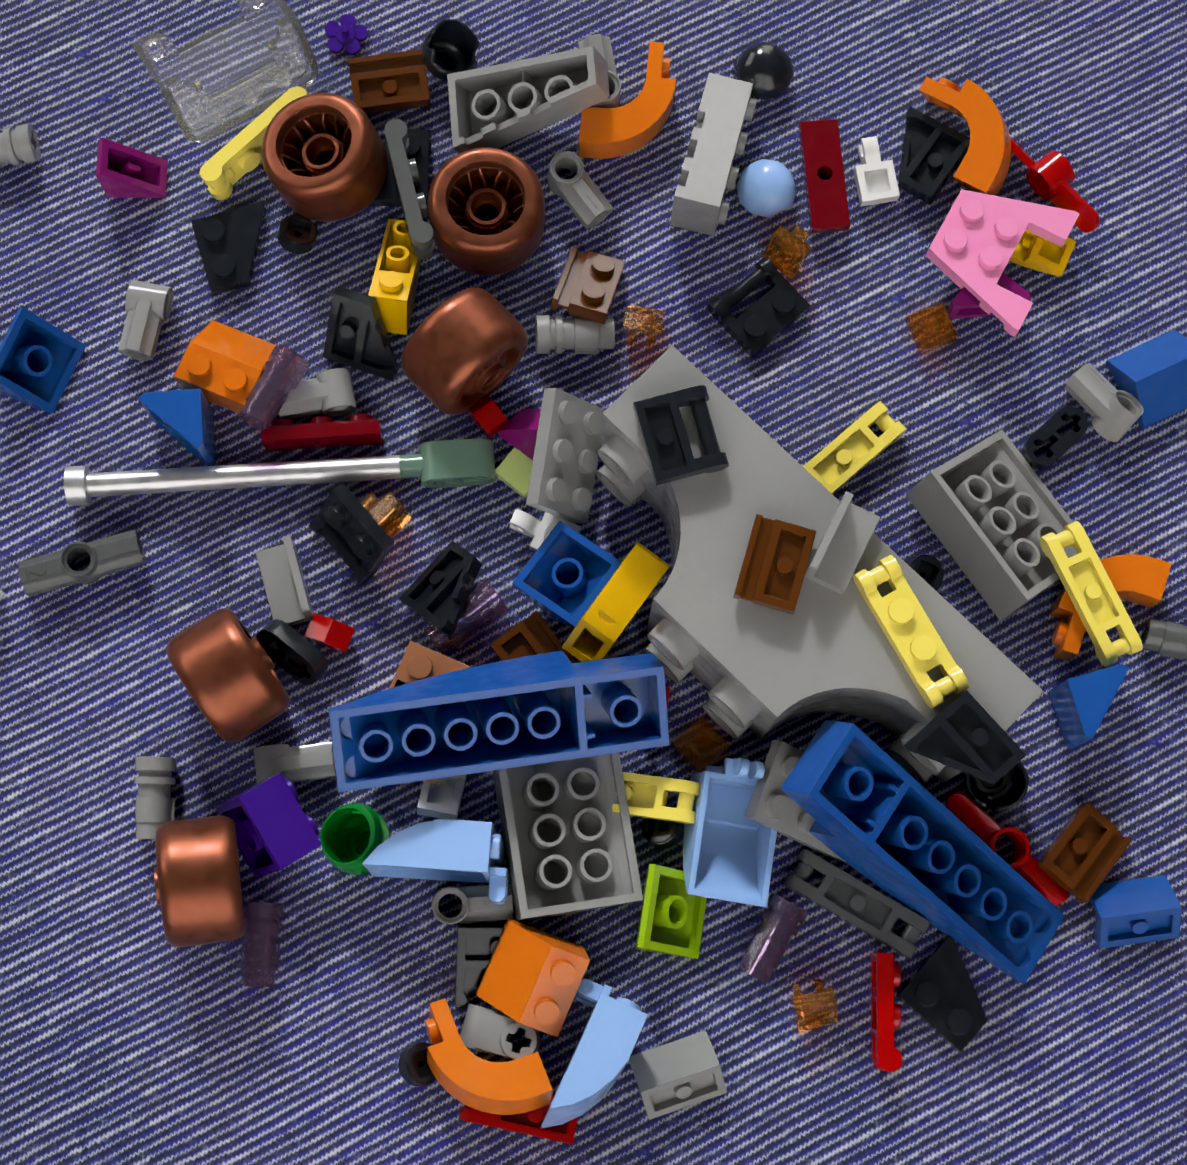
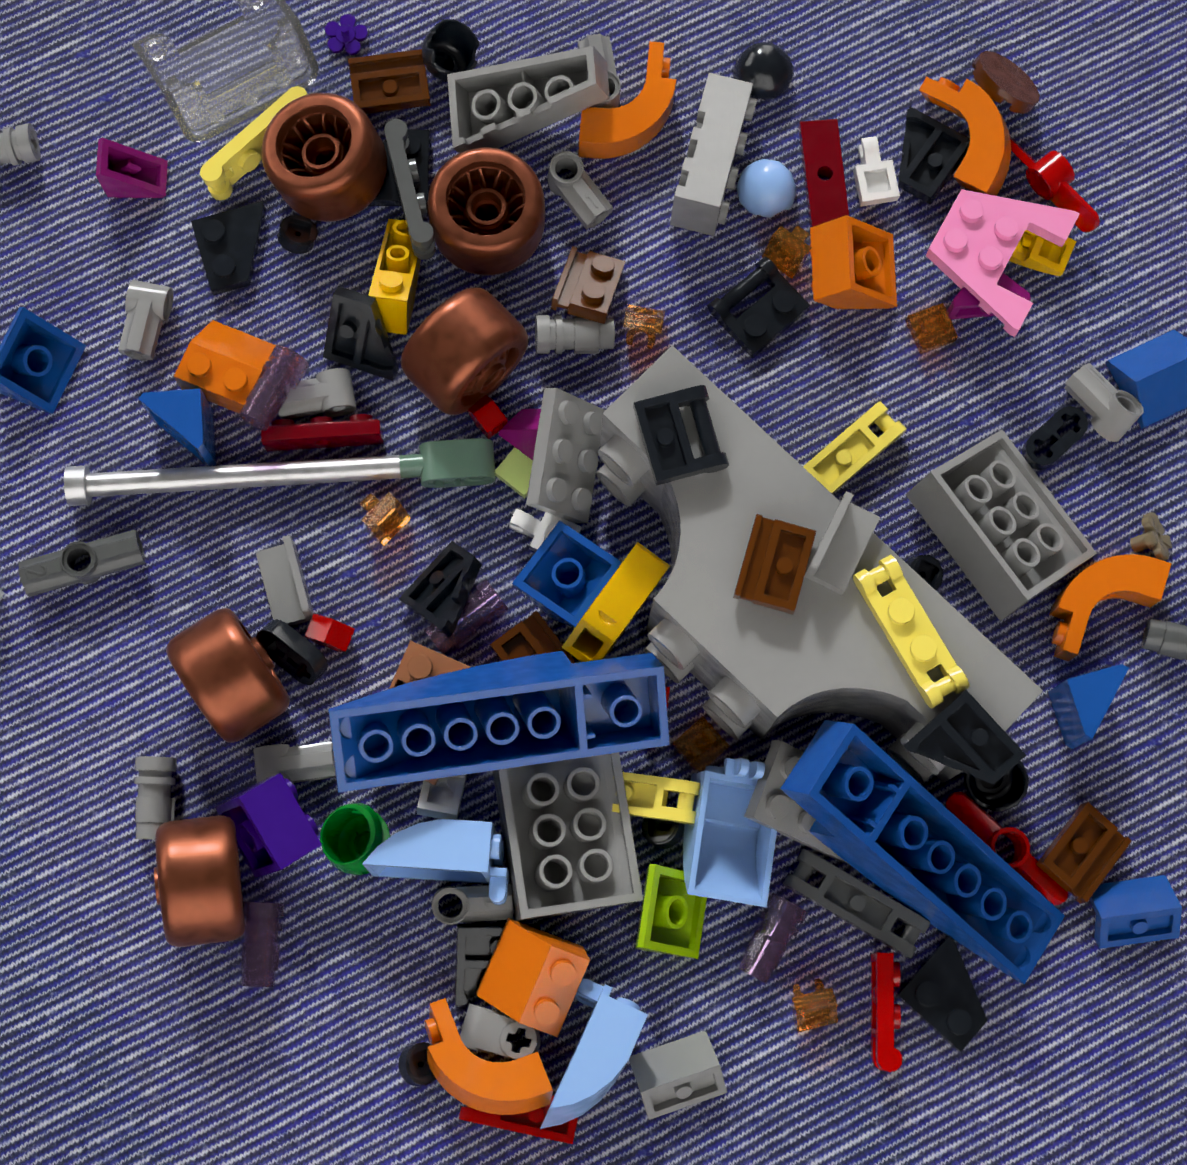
black plate [309,483,394,585] -> none
light yellow plate [1040,521,1143,667] -> none
none -> orange slope [810,215,897,309]
none -> reddish brown tile [972,51,1040,114]
none -> dark tan plant [1130,512,1172,561]

